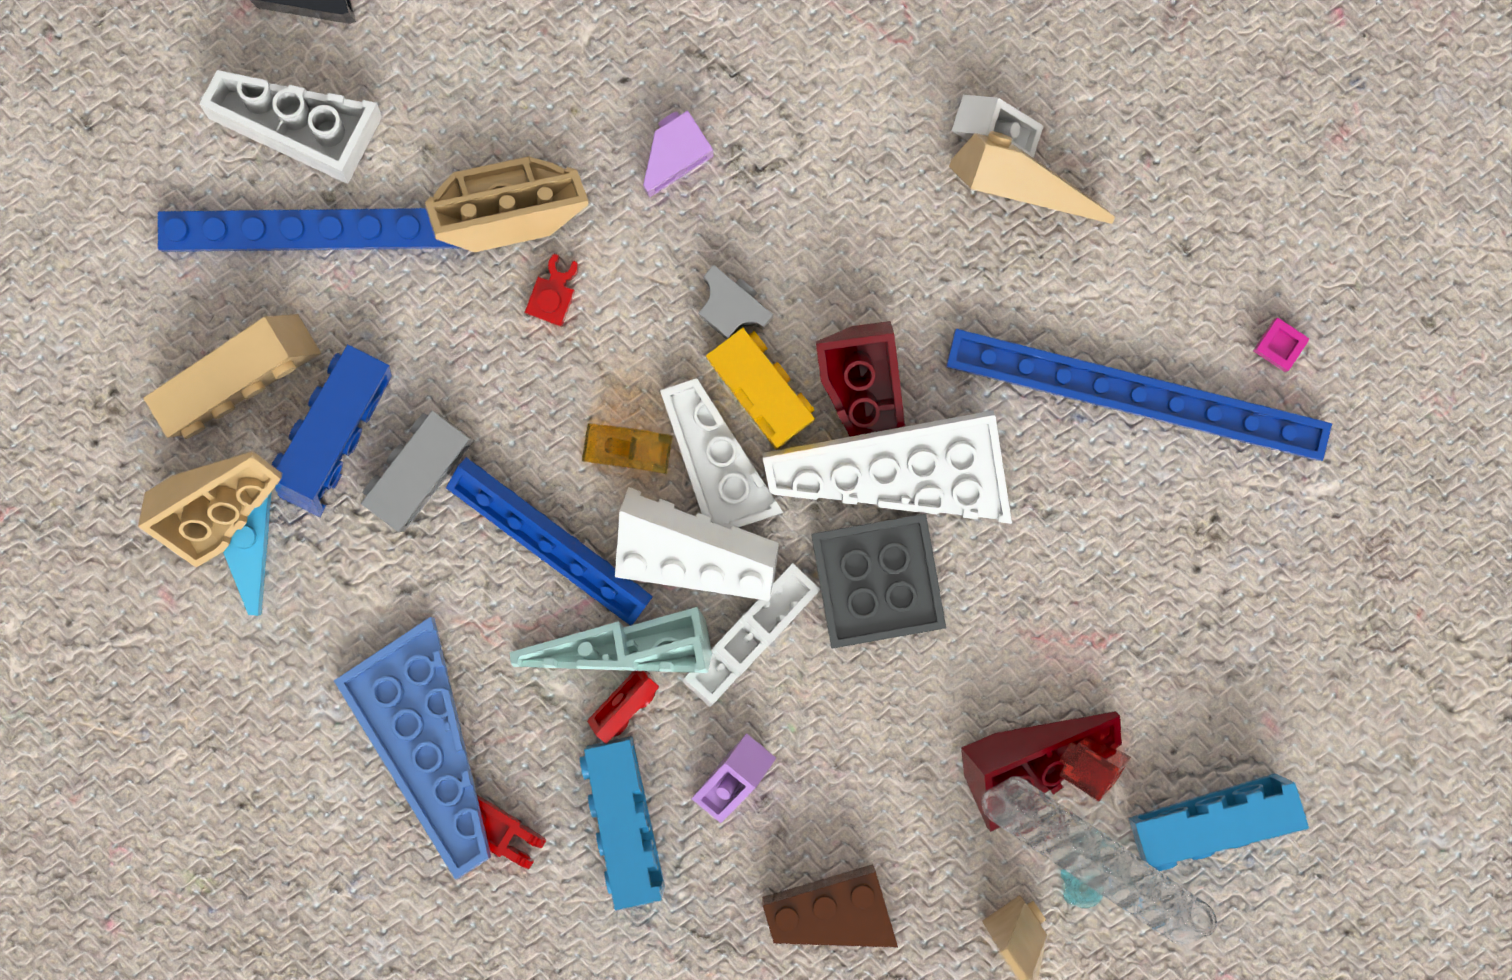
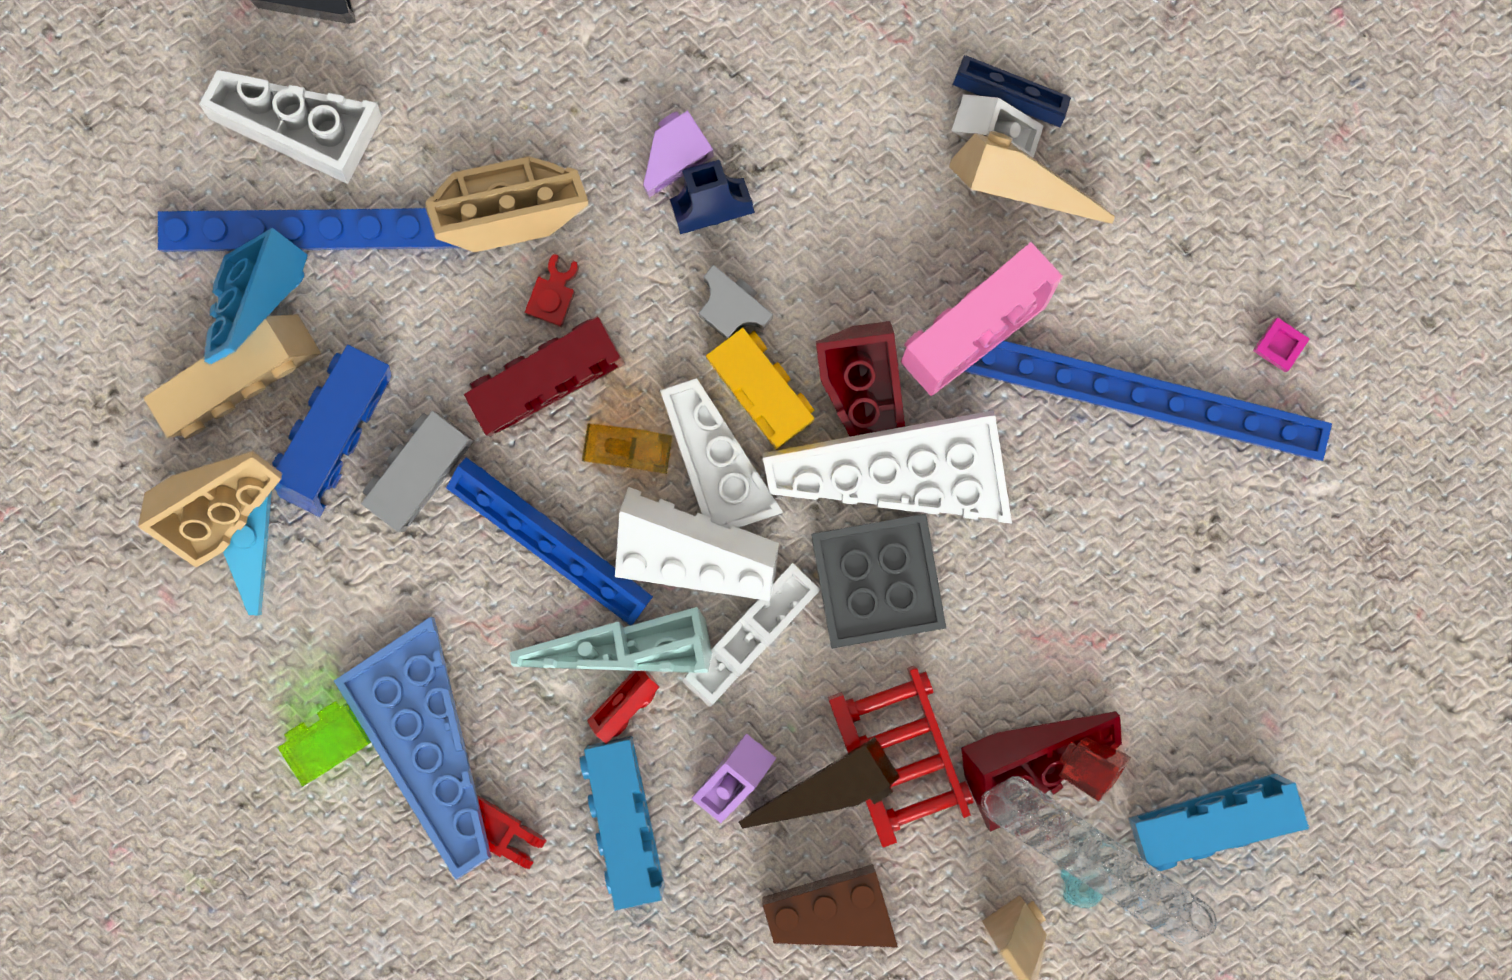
none -> dark azure wedge [204,228,308,365]
none -> clear neon green brick [277,701,371,787]
none -> dark red wedge [464,316,625,437]
none -> dark blue brick [670,160,755,235]
none -> dark brown slope [739,737,900,829]
none -> red fence [828,665,974,848]
none -> bright pink wedge [901,242,1063,396]
none -> dark blue tile [952,55,1071,128]

